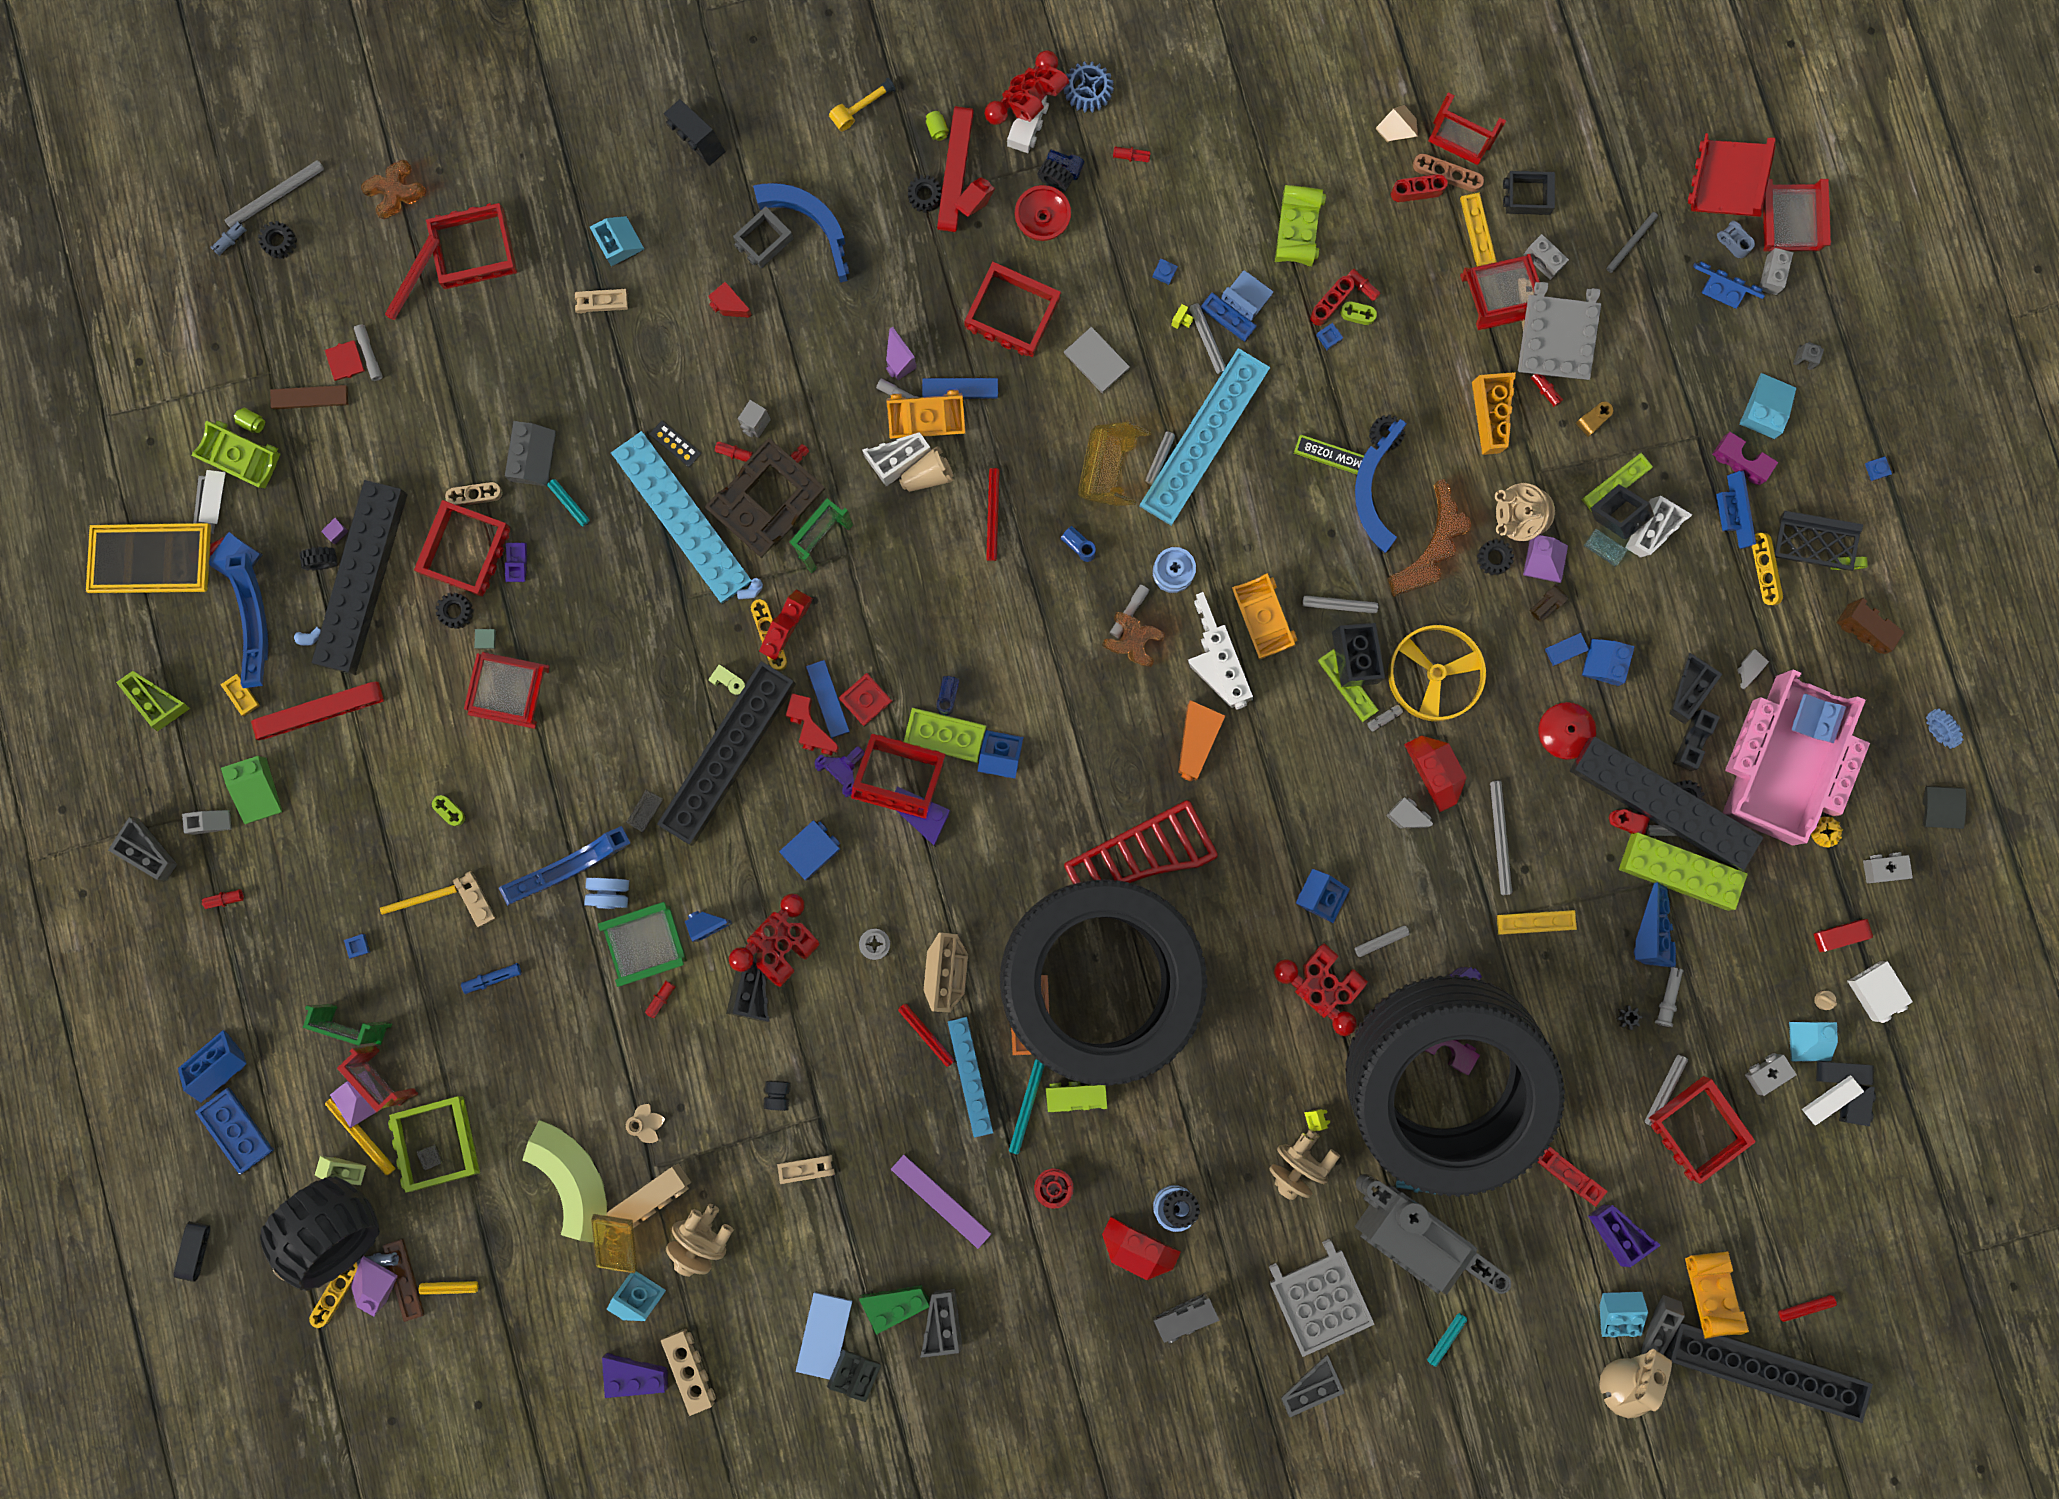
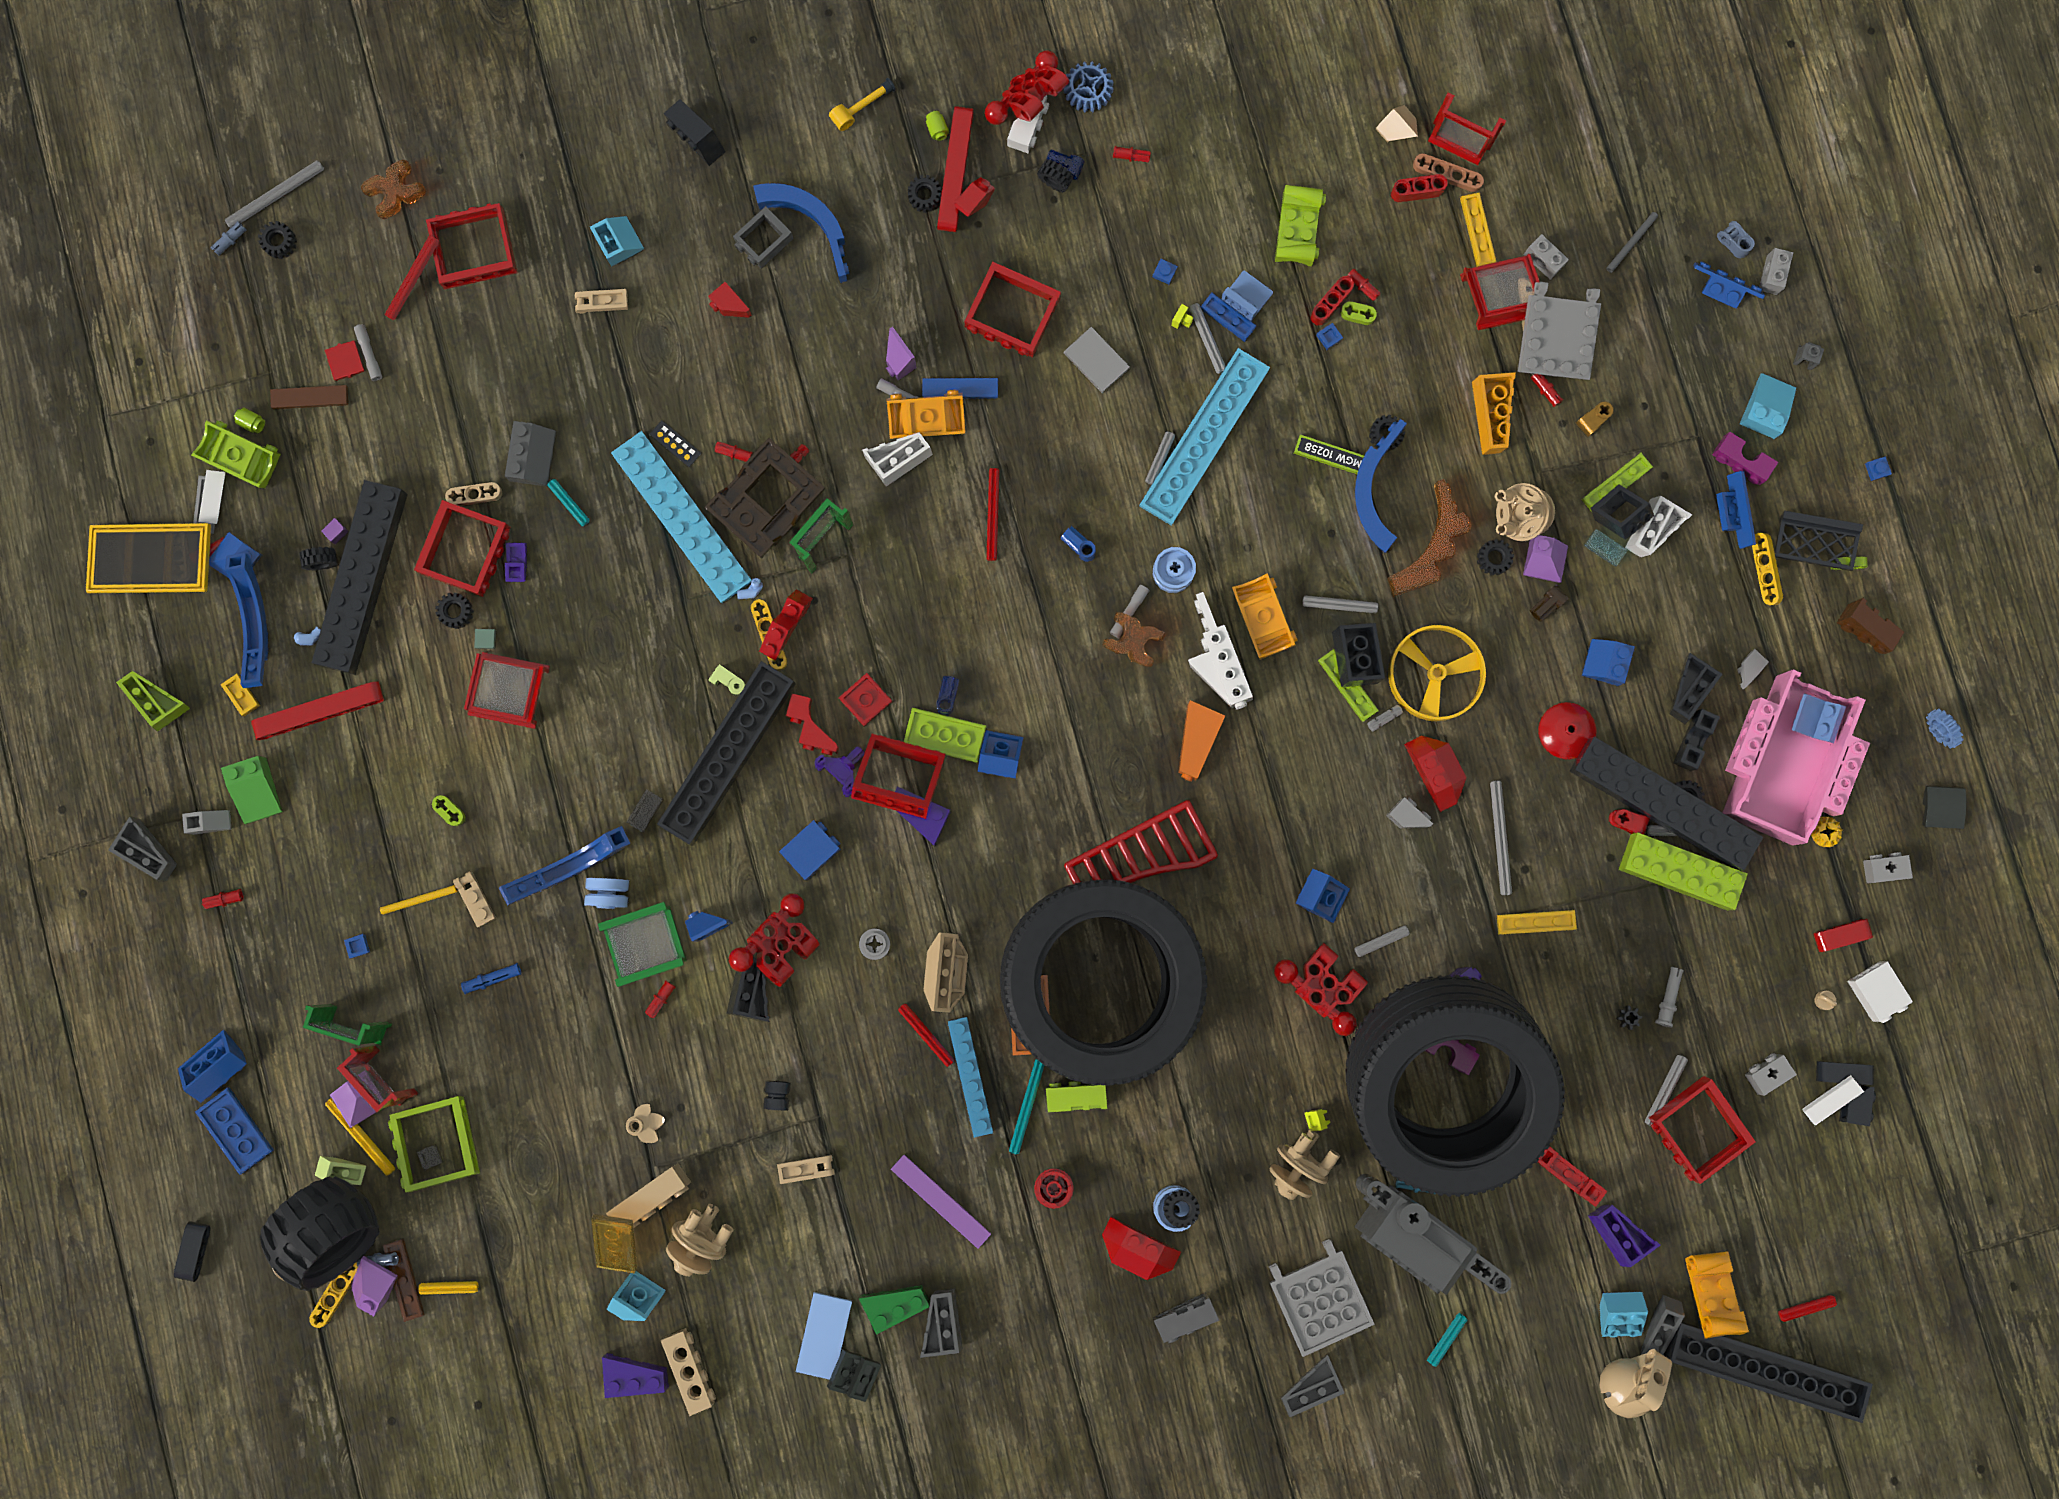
yellowish green brick [523,1120,608,1244] -> none
light grey brick [738,400,771,438] -> none
blue tile [806,660,850,738] -> none
tan cone [899,446,954,492] -> none
red dish [1015,185,1071,241] -> none
clear yellow windscreen [1078,422,1151,506] -> none
black window [1503,171,1555,215] -> none
blue tile [1545,633,1589,666] -> none
blue wedge [1634,883,1676,967] -> none
red panel [1688,133,1776,217] -> none
piece [1763,179,1831,251] -> none
medium azure slope [1789,1022,1838,1061] -> none

